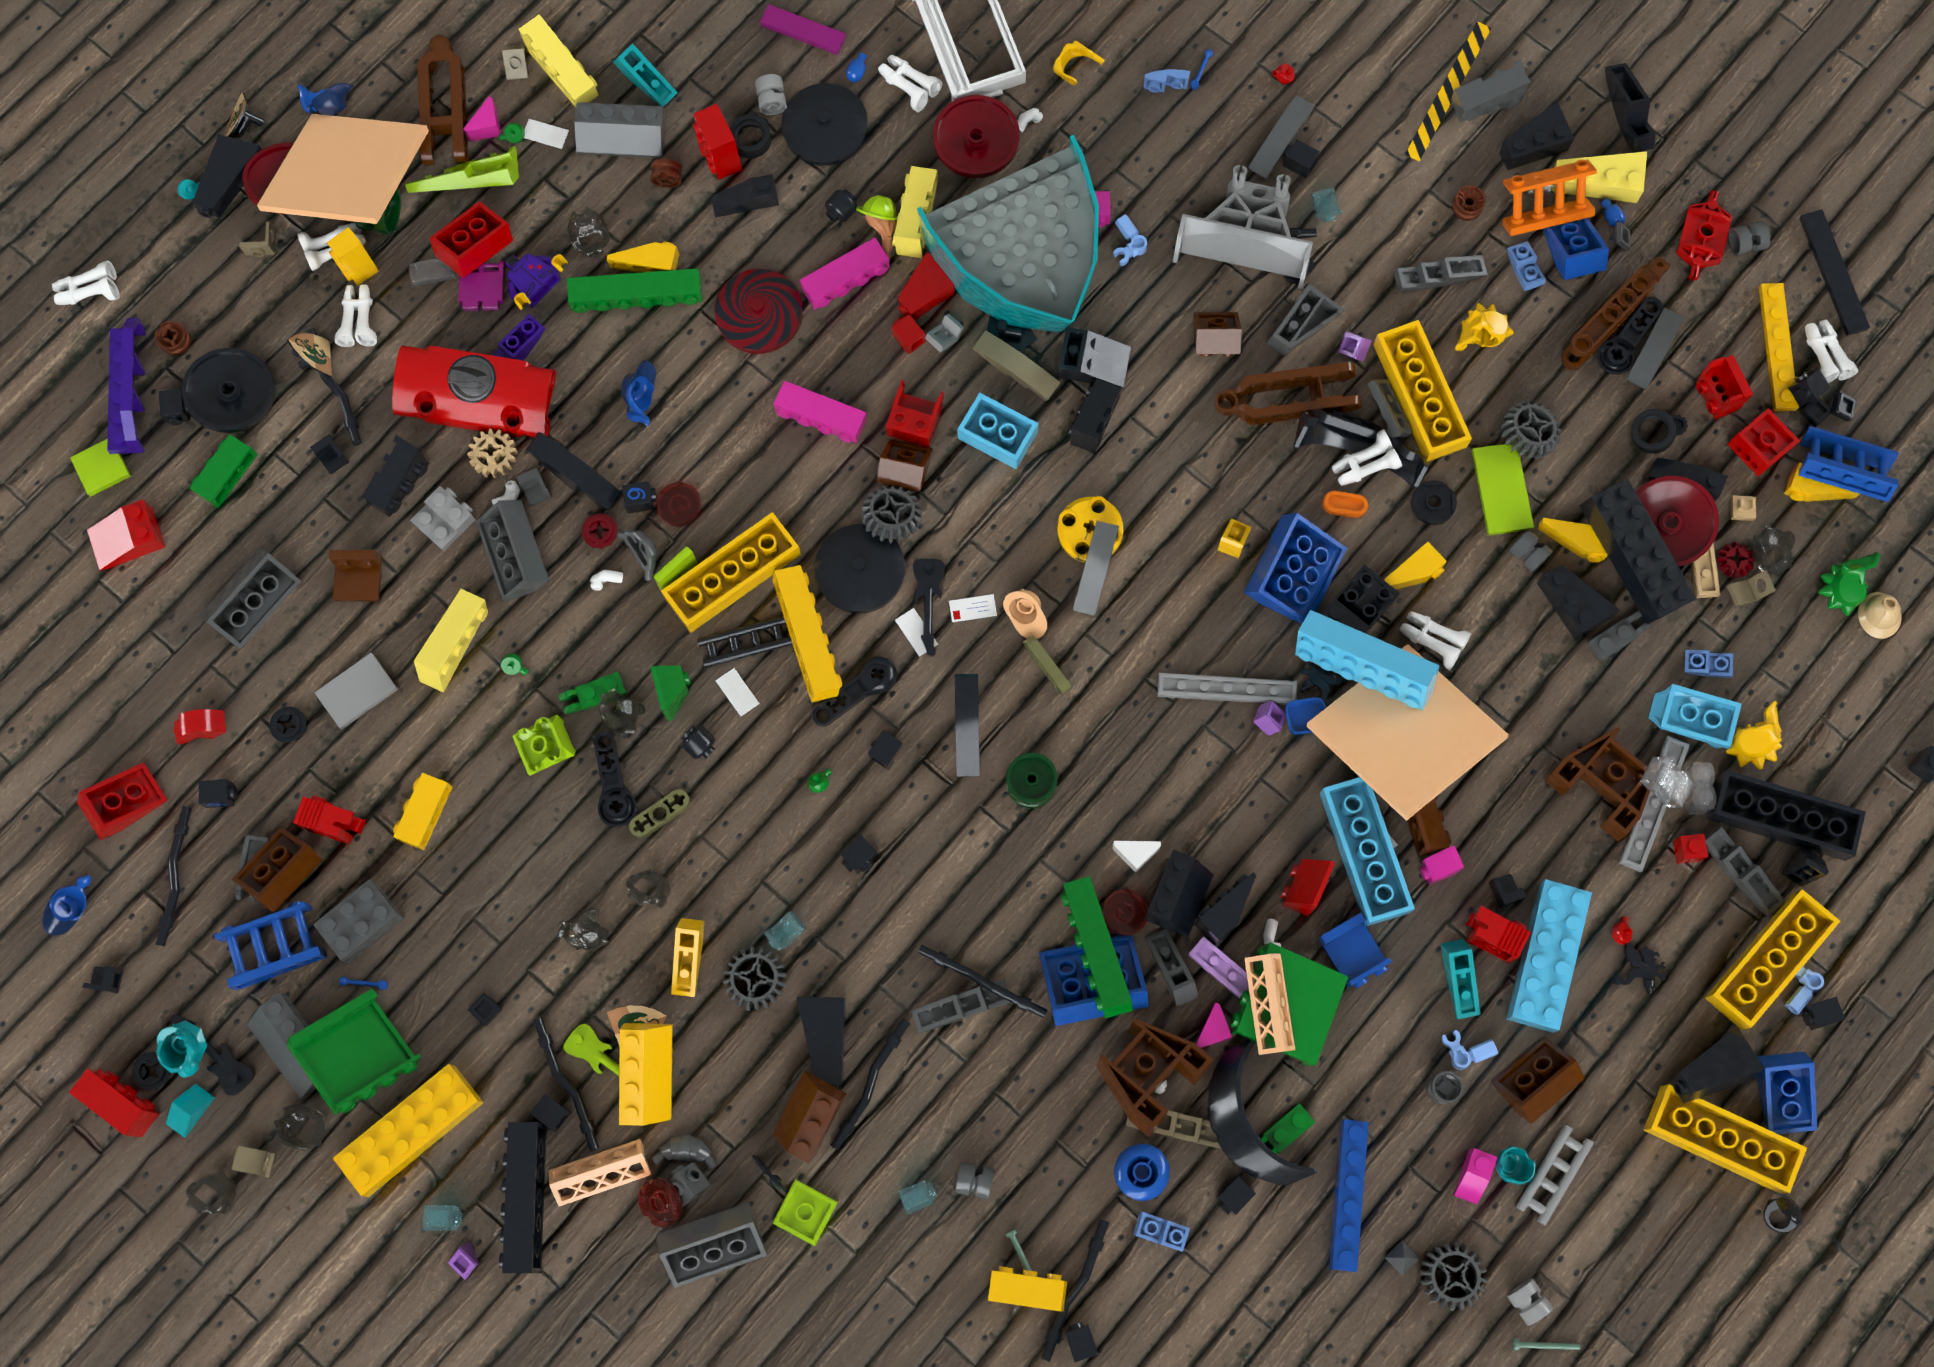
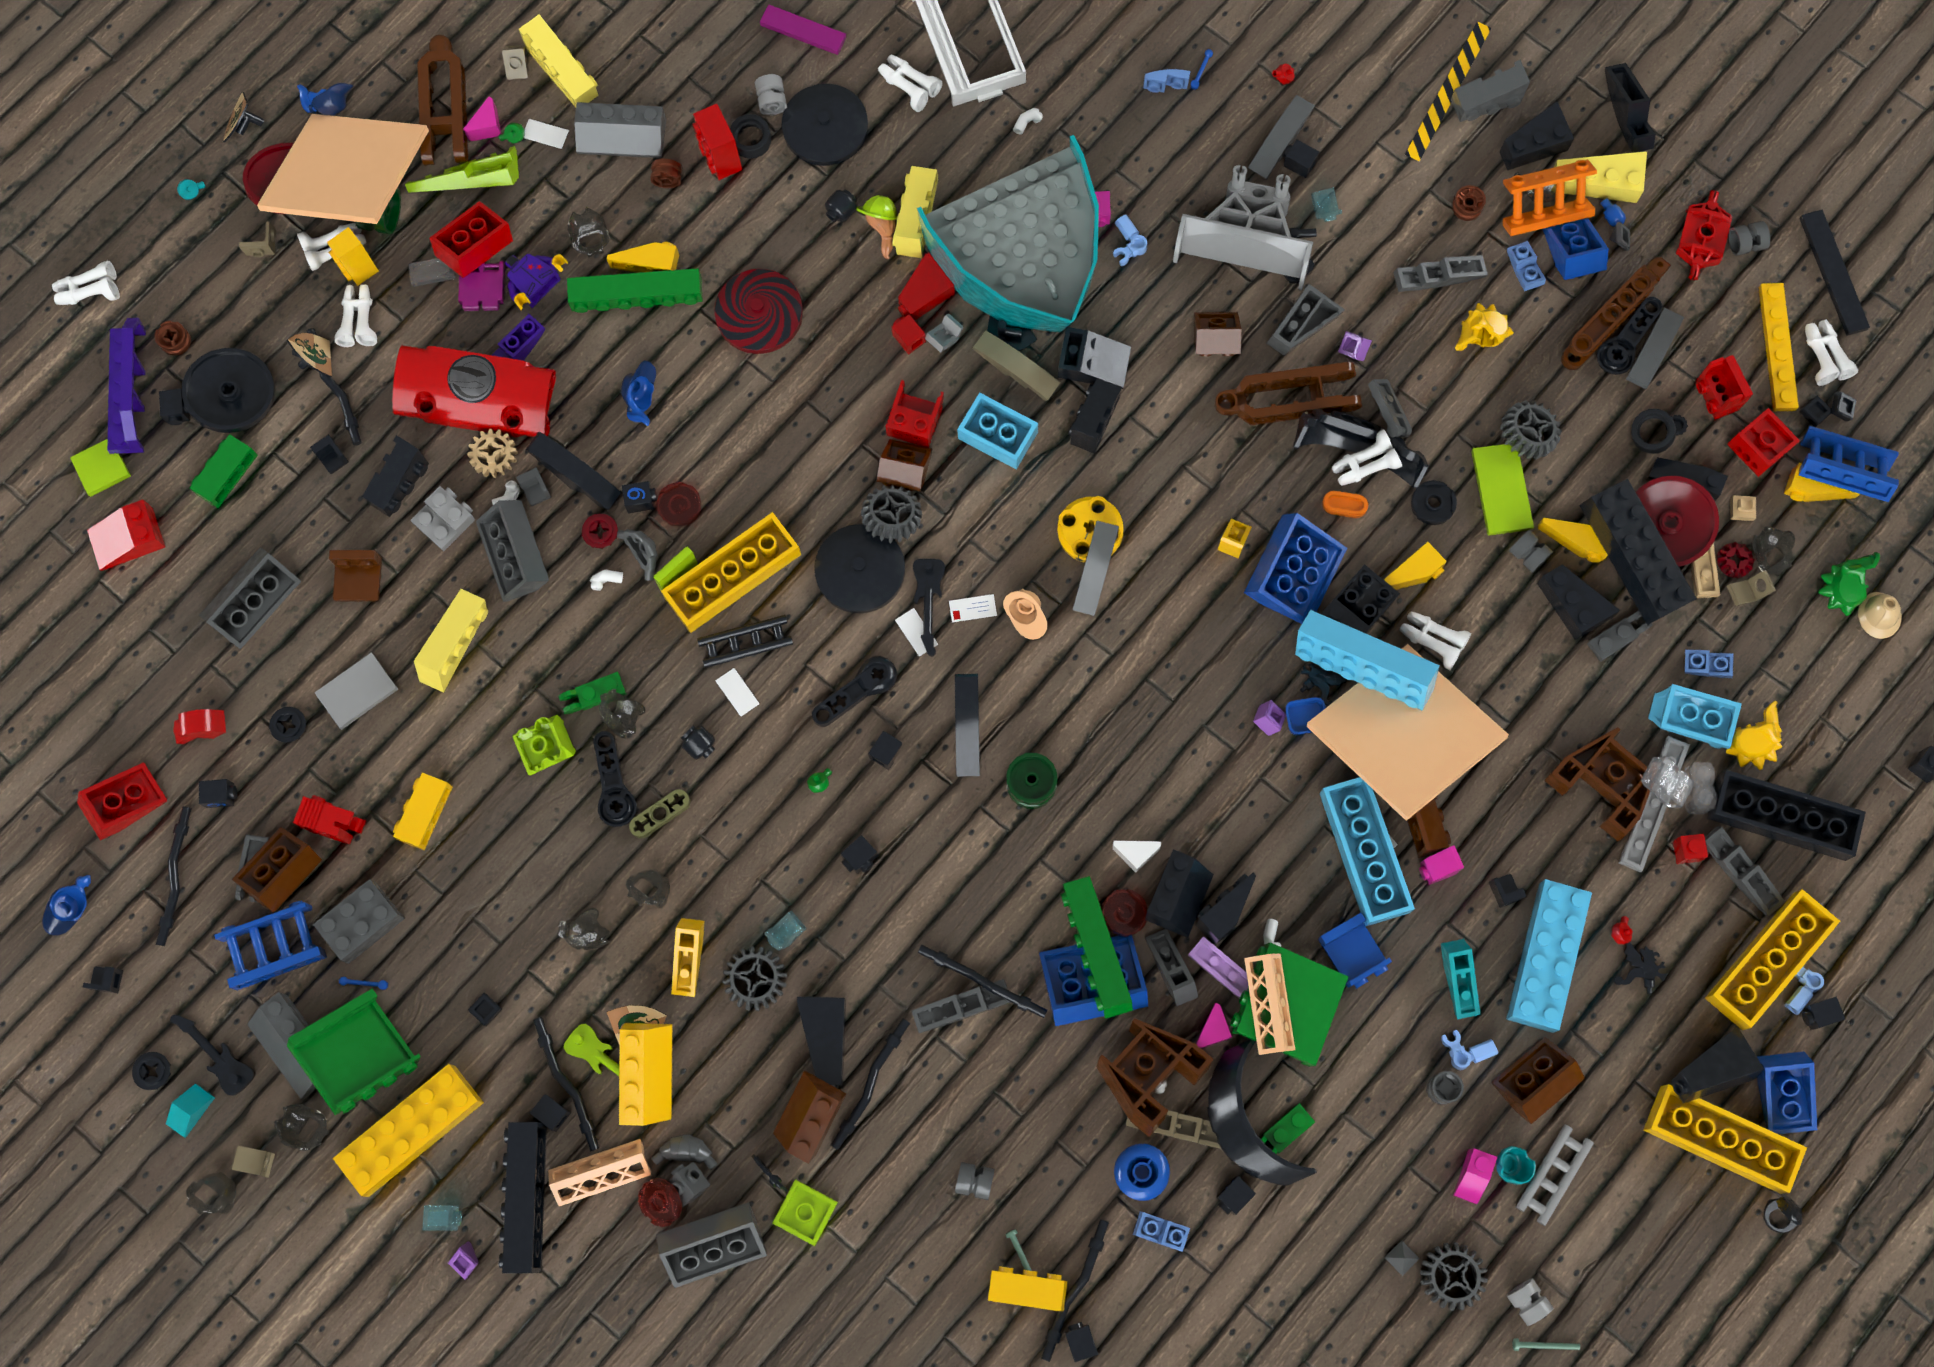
red brick [69,1068,160,1137] -> none
teal piece [156,1020,207,1078] -> none
black slope [192,134,262,218] -> none
piece [501,653,529,676] -> none
teal slope [613,43,678,107] -> none
green slope [650,665,691,721] -> none
black slope [711,174,779,218] -> none
yellow brick [772,565,842,702] -> none
dark pink brick [774,381,867,443] -> none
dark pink brick [799,238,890,310] -> none
blue cylinder [846,52,867,82] -> none
clear light blue brick [898,1180,937,1215] -> none
dark red dish [933,95,1020,178] -> none
olive beam [1023,635,1071,695] -> none
yellow helmet [1053,41,1105,85] -> none
light grey tile [1157,673,1297,705] -> none
red slope [1281,859,1335,917] -> none
blue brick [1328,1119,1369,1272] -> none
yellow brick [1373,320,1472,462] -> none
red piece [1466,906,1531,963] -> none
black slope [1781,847,1829,886] -> none
black brick [1788,368,1830,406] -> none

